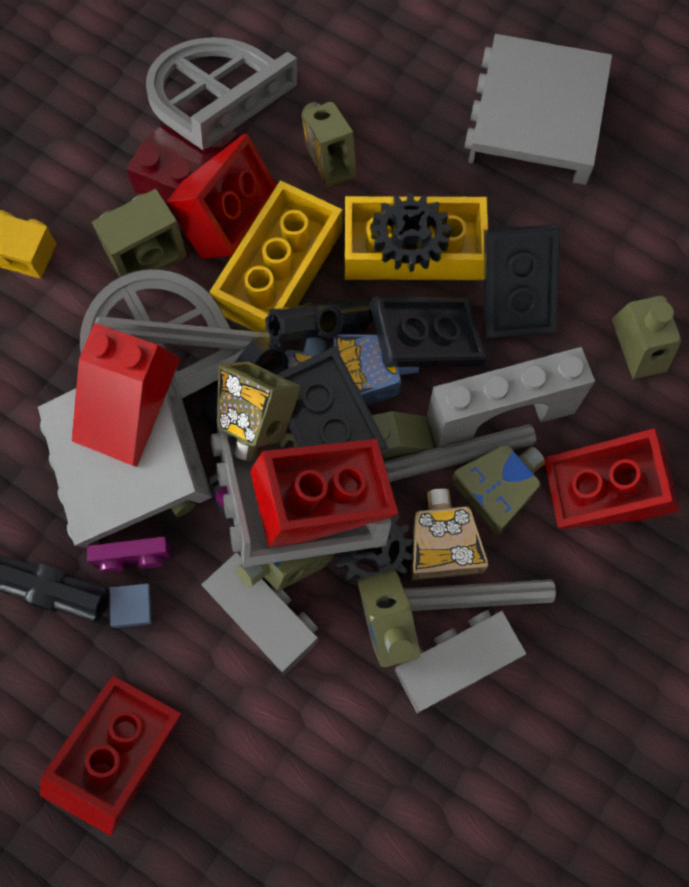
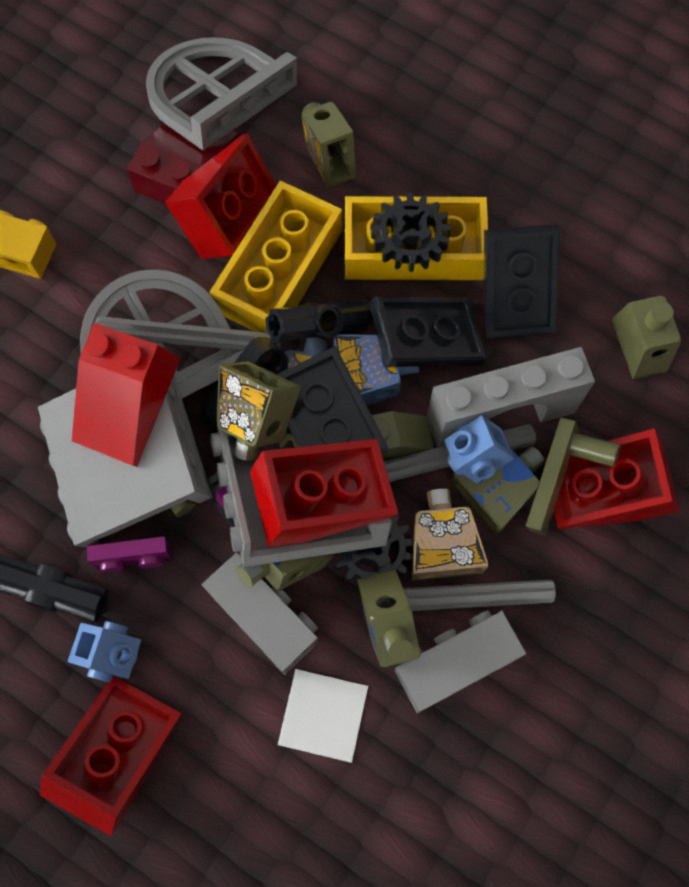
olive brick [92,189,187,277] -> none
sand blue tile [109,584,152,628] -> none
light grey panel [464,34,612,185] -> none
none -> medium blue brick [67,621,141,683]
none -> white sticker [278,669,368,763]
none -> medium blue brick [444,414,515,483]
none -> olive piece [526,417,620,536]

